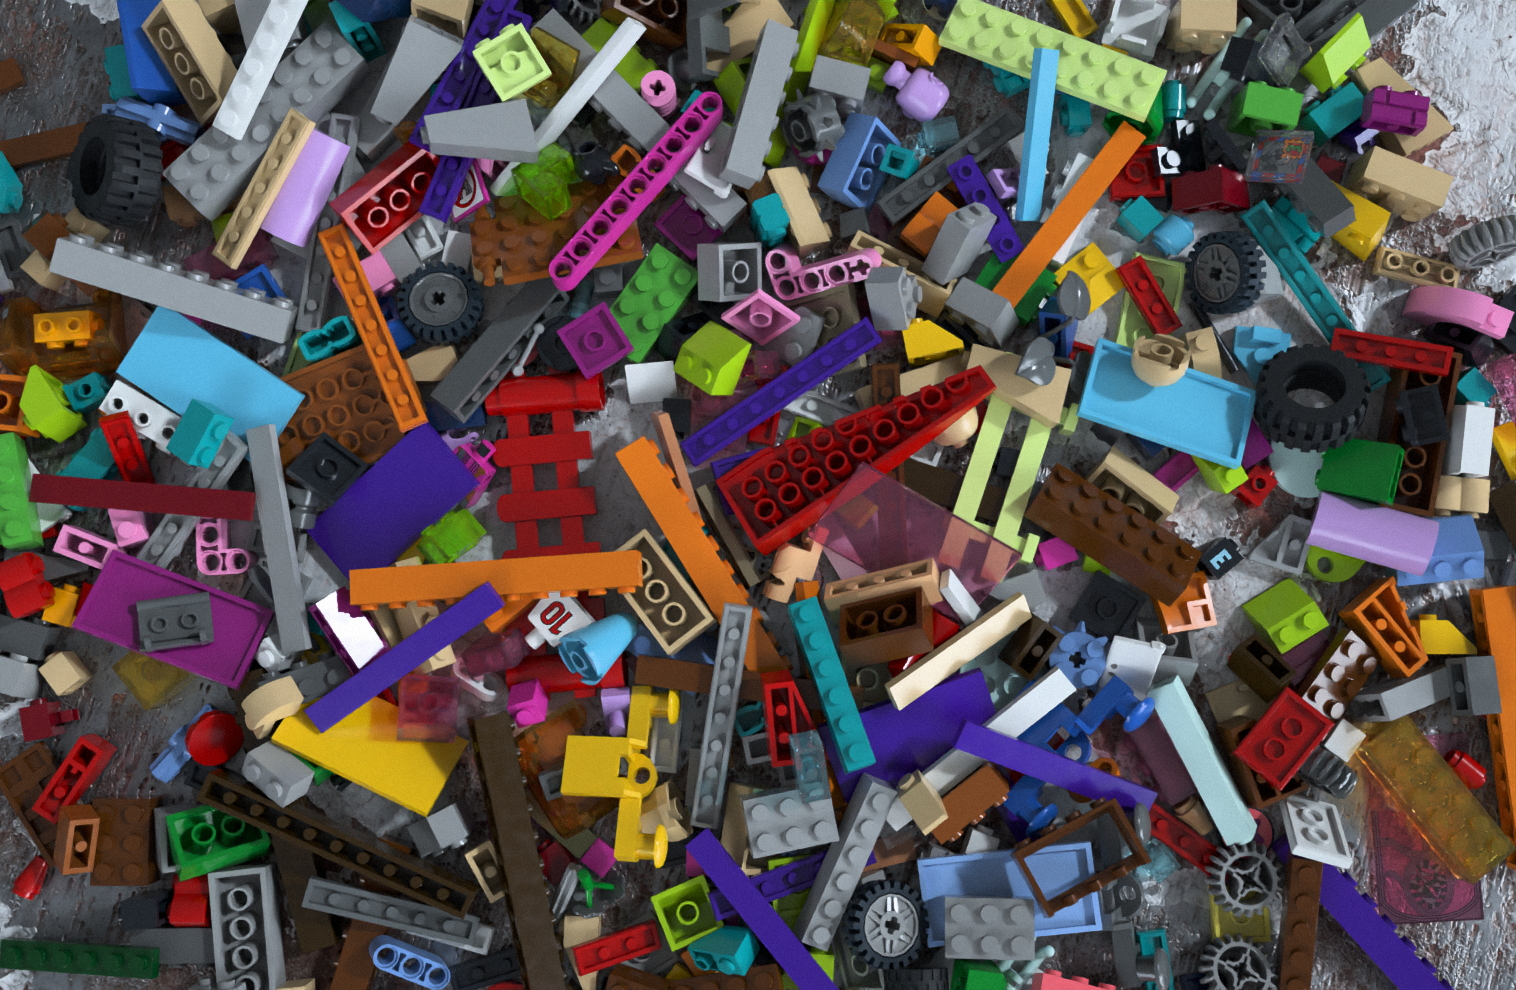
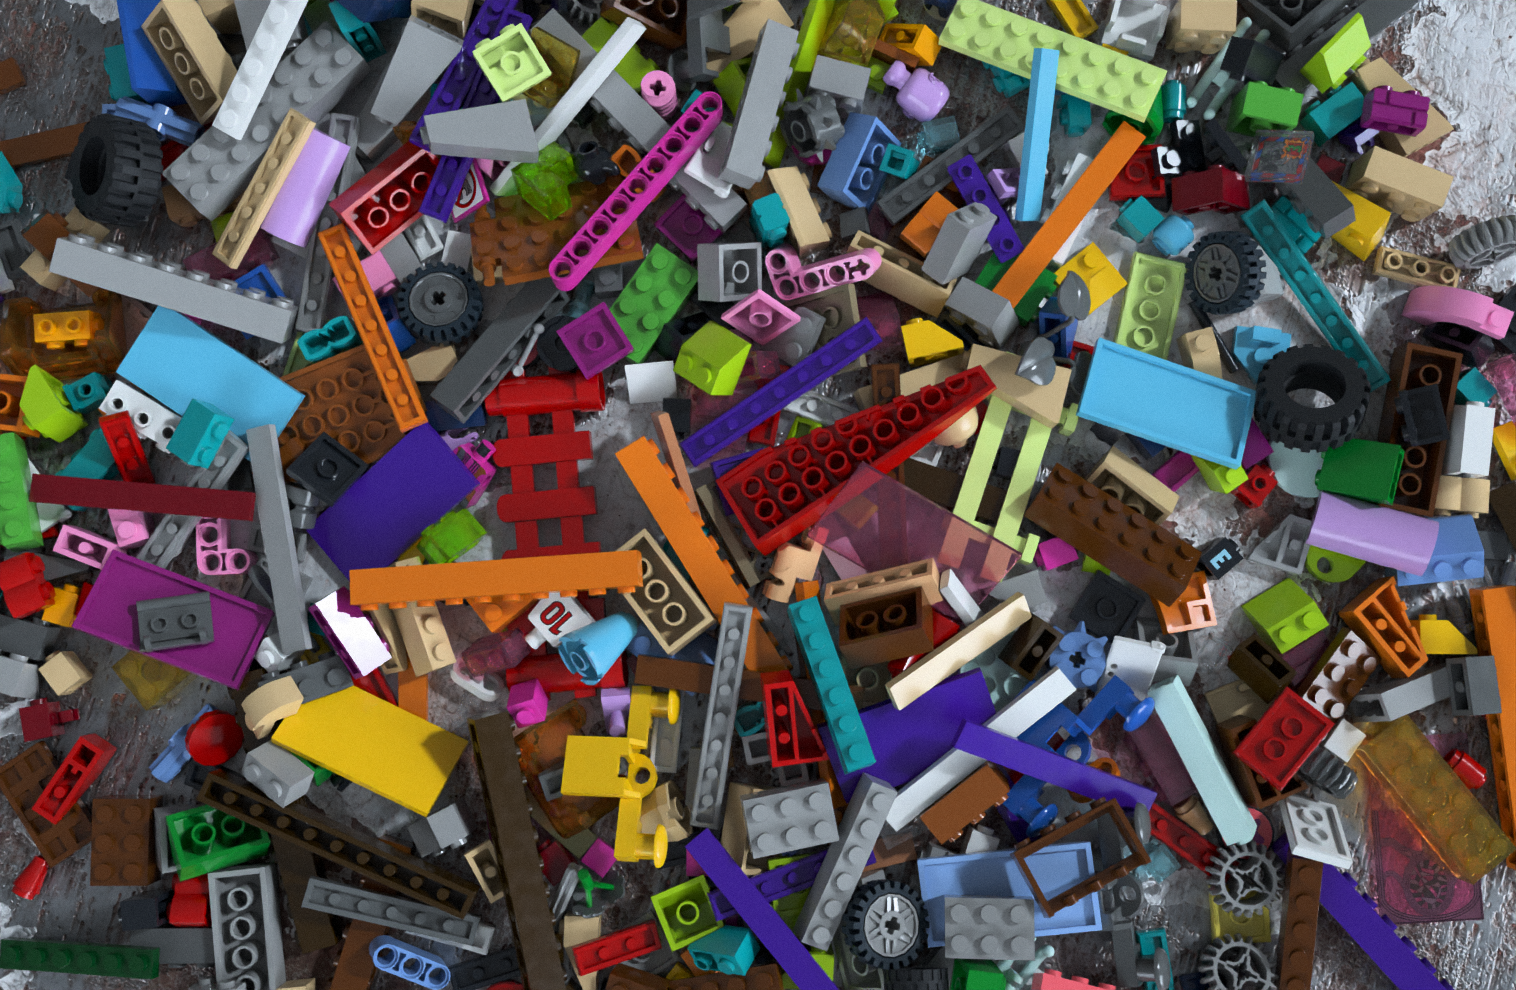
dark orange brick [53,804,100,875] -> none
dark purple tile [304,581,505,733] -> none
clear pink brick [396,674,460,743] -> none
clear light blue brick [788,730,831,804] -> none
light grey brick [864,266,922,331] -> none
tan slope [896,769,948,836] -> none
red tile [1115,255,1183,335] -> none
tan cylinder [1131,334,1191,387] -> none
clear plate [1257,13,1312,87] -> none
red plate [1330,328,1454,377] -> none

